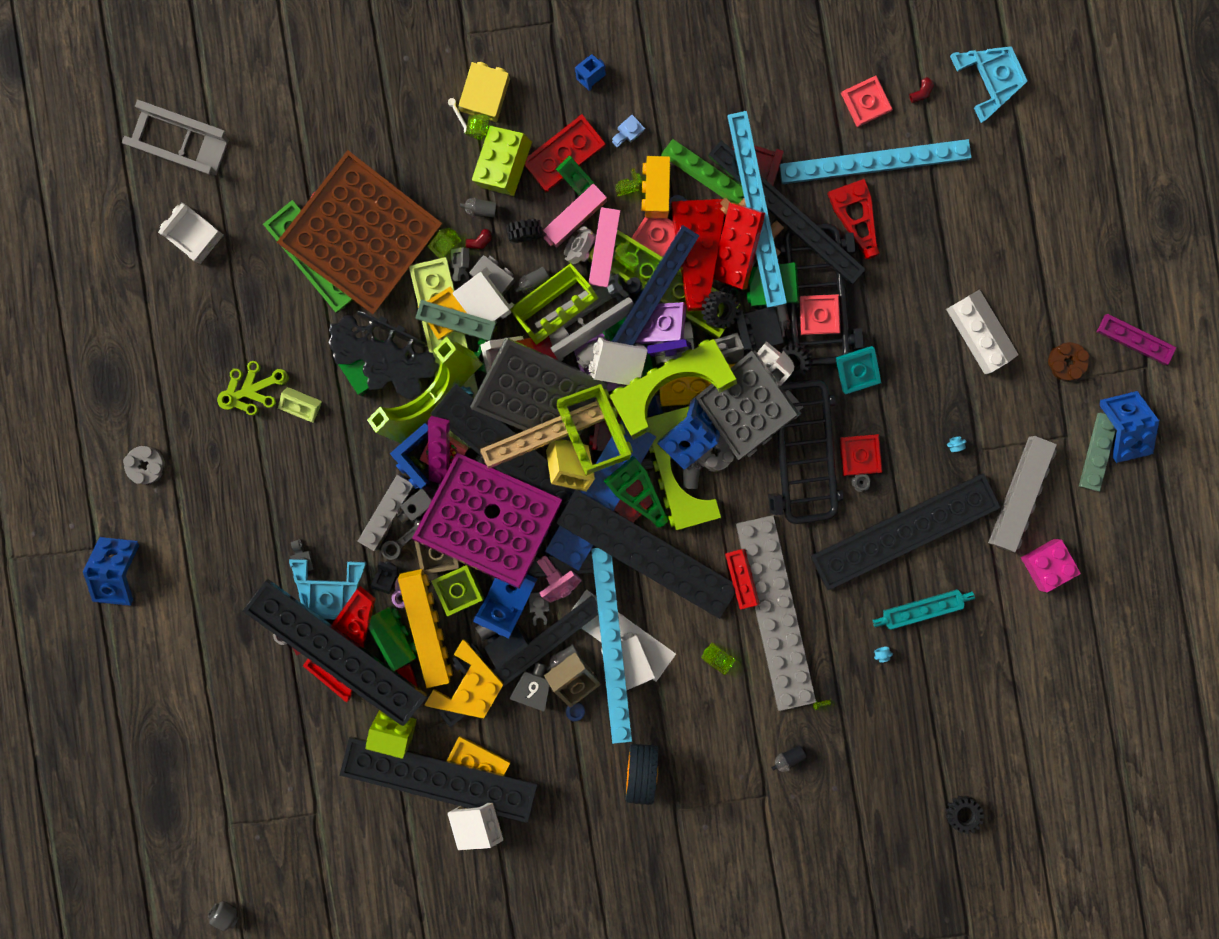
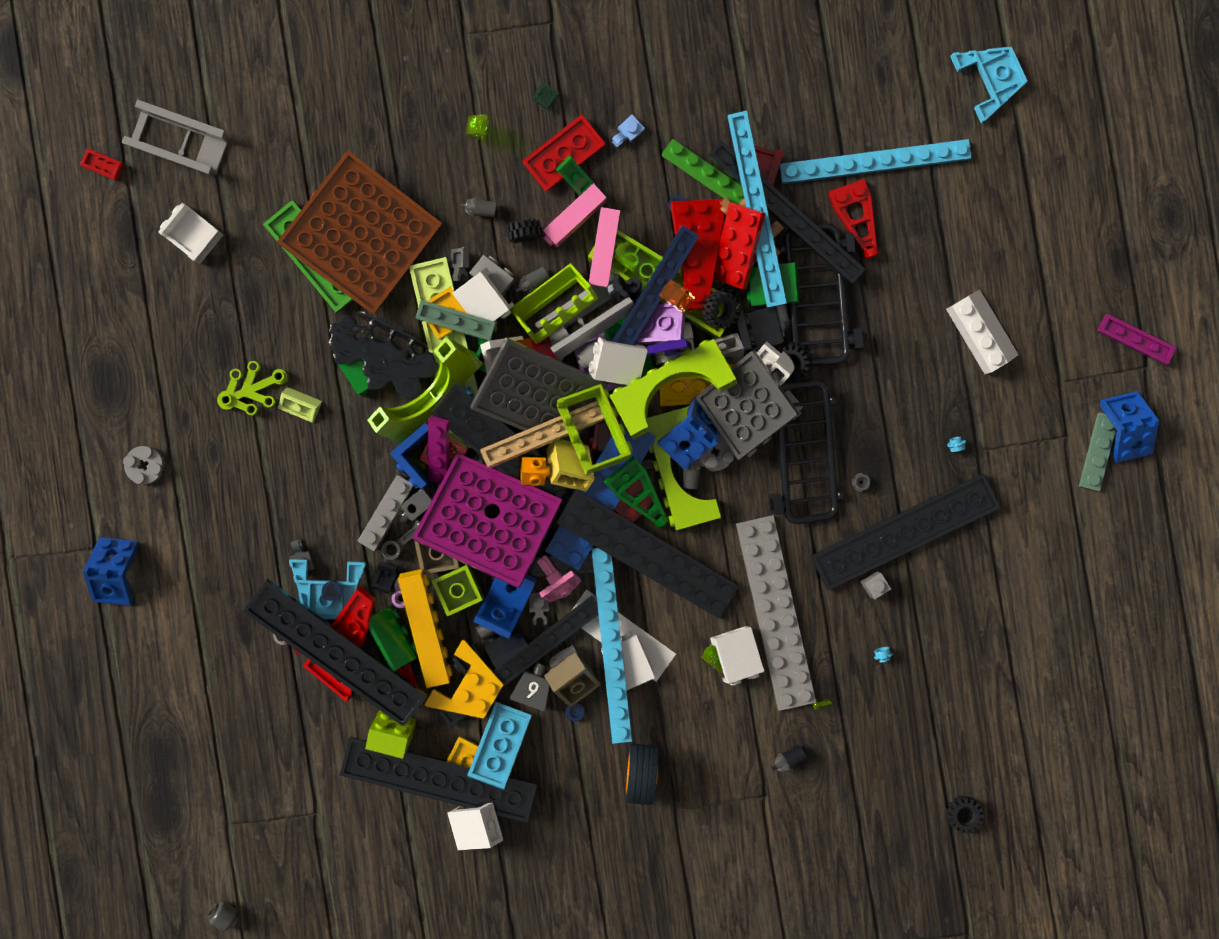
clear neon green bracket [427,227,461,258] -> none
white hinge [448,98,471,134] -> none
light yellow brick [459,62,510,122] -> none
dark red arm [466,229,492,249] -> none
lime brick [472,126,532,196] -> none
light grey plate [564,227,596,264] -> none
blue brick [575,54,606,91] -> none
clear neon green bracket [615,168,642,197] -> none
coral tile [632,218,675,257] -> none
yellow brick [641,156,670,219] -> none
dark blue plate [647,395,663,417] -> none
red plate [725,549,760,609] -> none
coral tile [799,294,840,335] -> none
teal plate [836,346,881,394] -> none
red tile [840,434,882,476] -> none
coral tile [841,75,893,127] -> none
teal plate [872,589,975,630] -> none
dark red arm [909,77,934,103] -> none
light grey brick [988,436,1057,552] -> none
dark pink brick [1021,539,1081,592] -> none
reddish brown plate [1048,342,1089,381] -> none
none -> red plate [80,148,125,181]
none -> dark blue tile [322,581,342,601]
none -> medium azure plate [467,702,532,790]
none -> light orange brick [520,457,550,486]
none -> clear green plate [532,82,559,110]
none -> clear orange brick [659,279,695,314]
none -> white panel [710,626,764,685]
none -> light grey brick [860,571,891,599]

